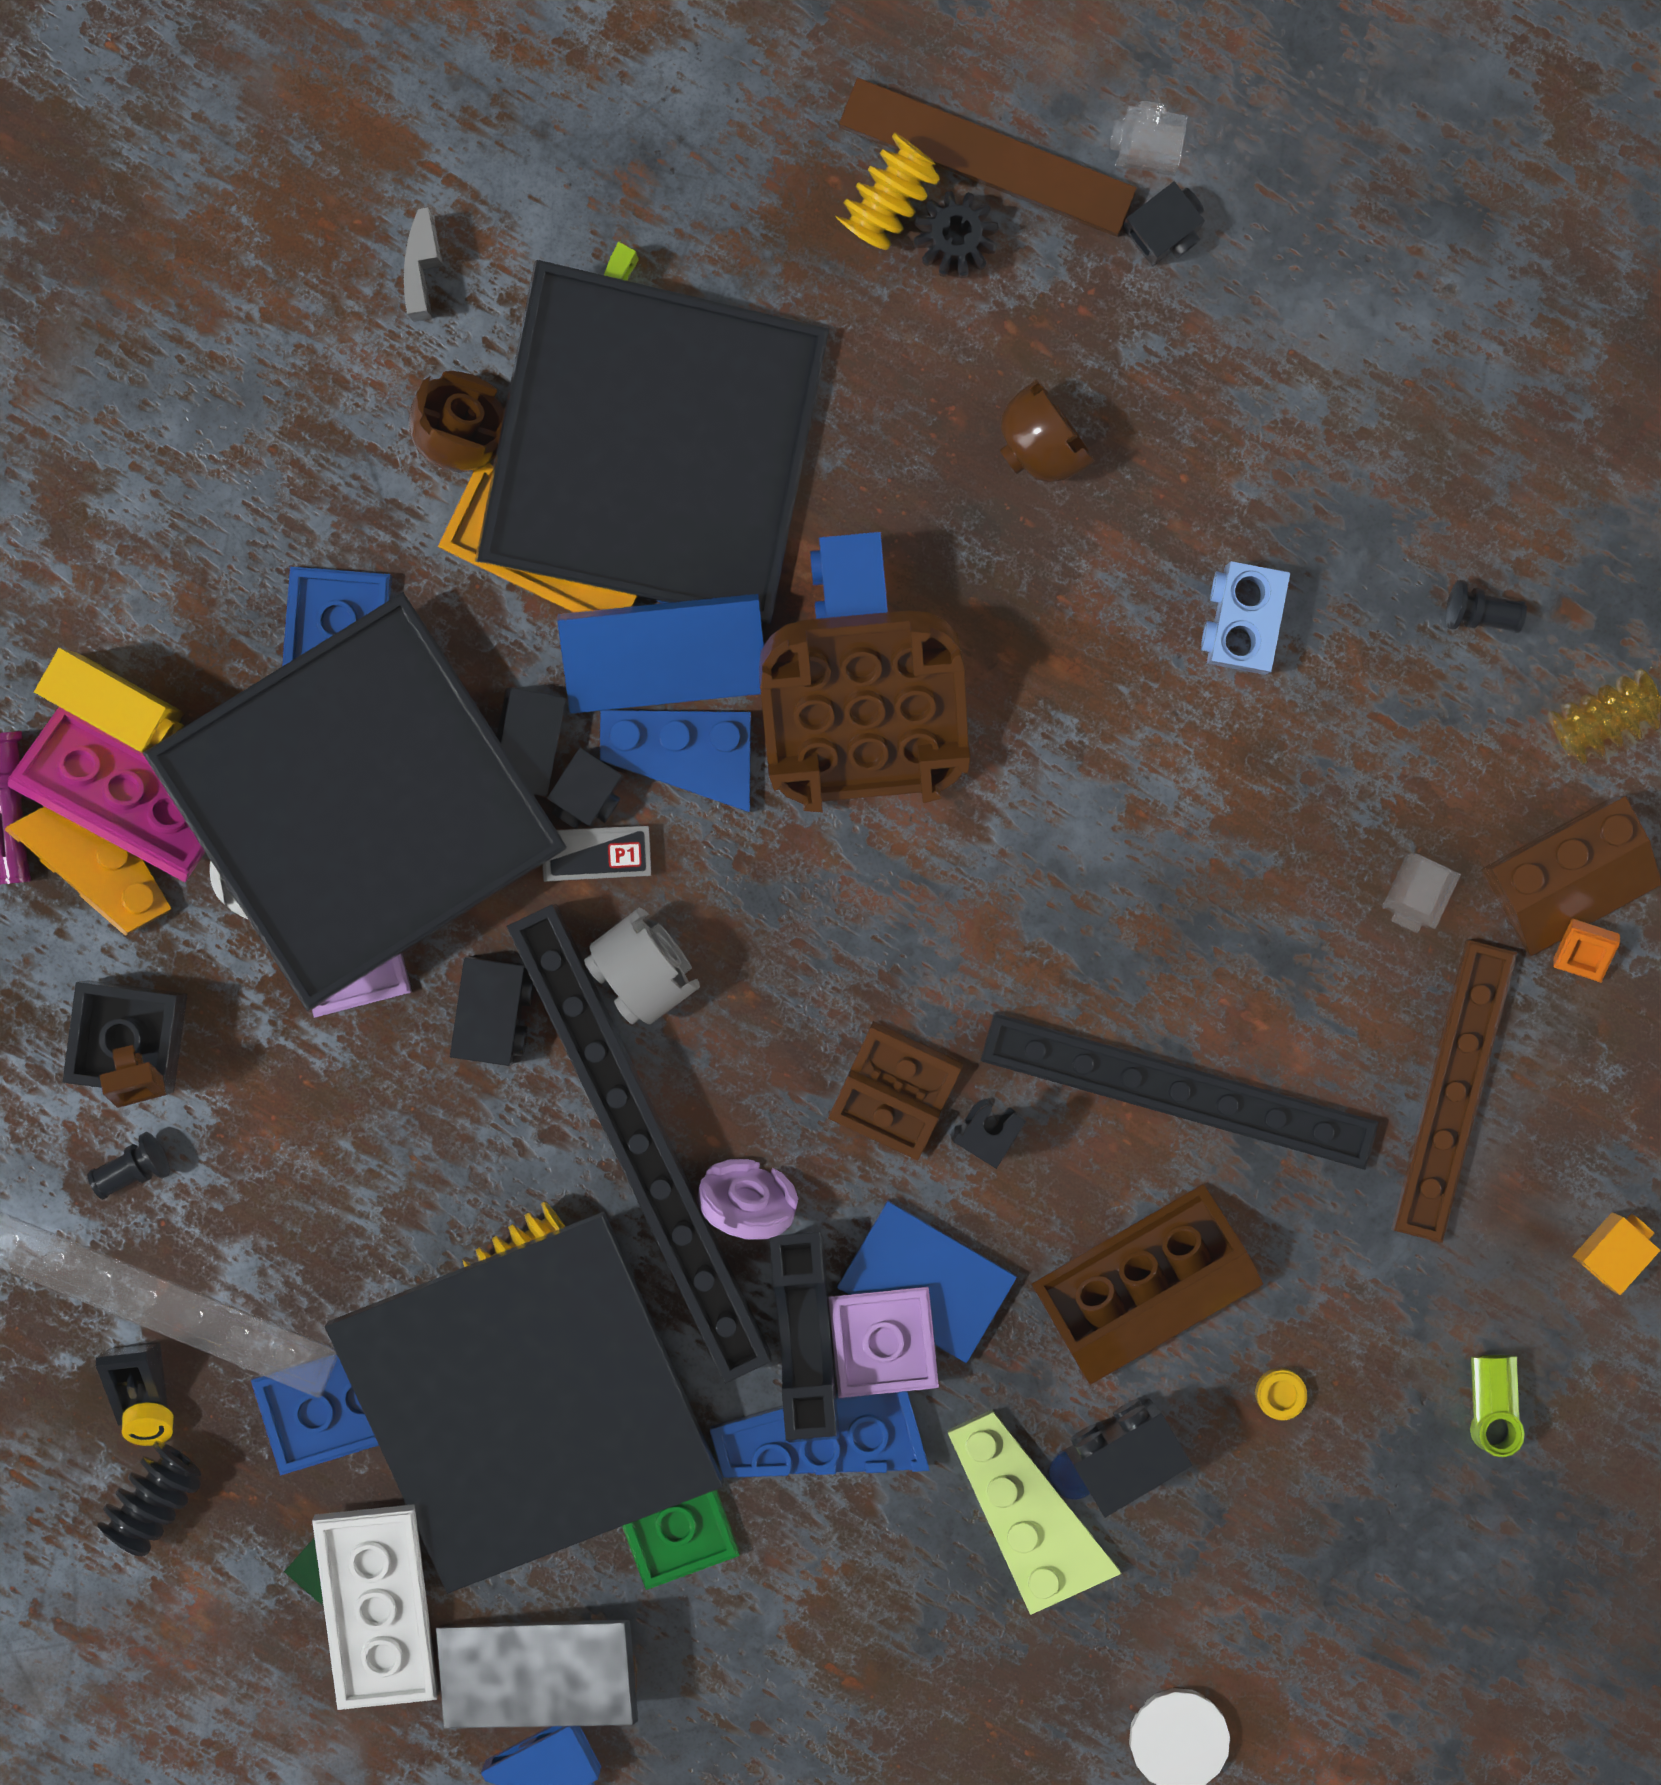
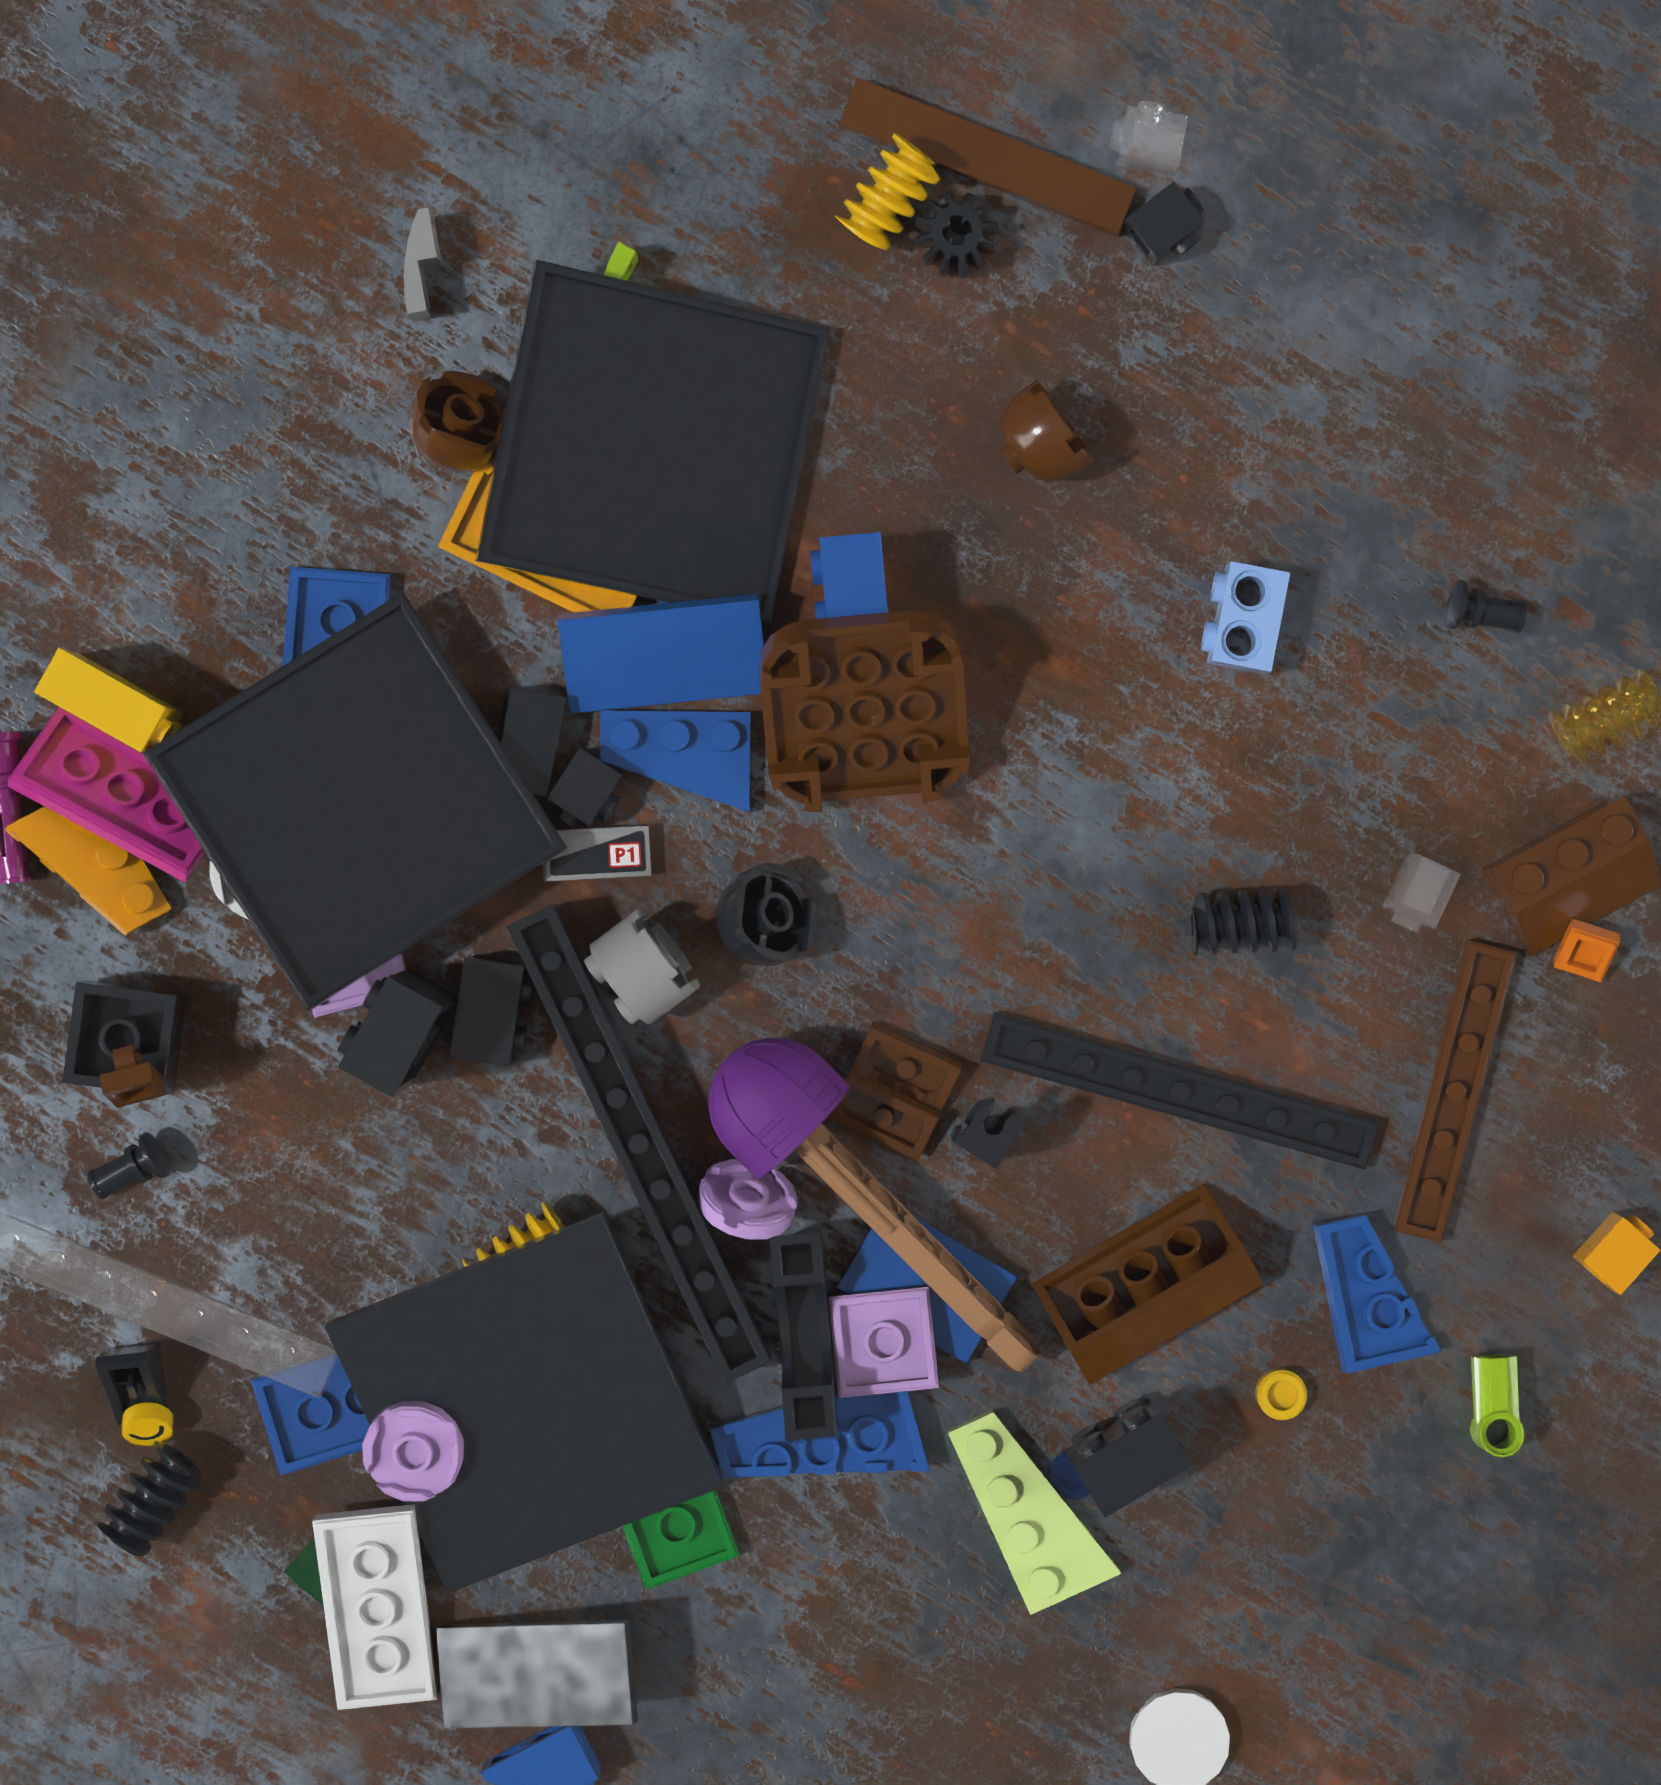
none -> black brick [337,969,458,1098]
none -> lavender tile [362,1401,464,1502]
none -> piece [708,1038,1042,1372]
none -> black cylinder [715,863,818,966]
none -> black piece [1190,888,1297,956]
none -> blue wing [1313,1214,1442,1373]

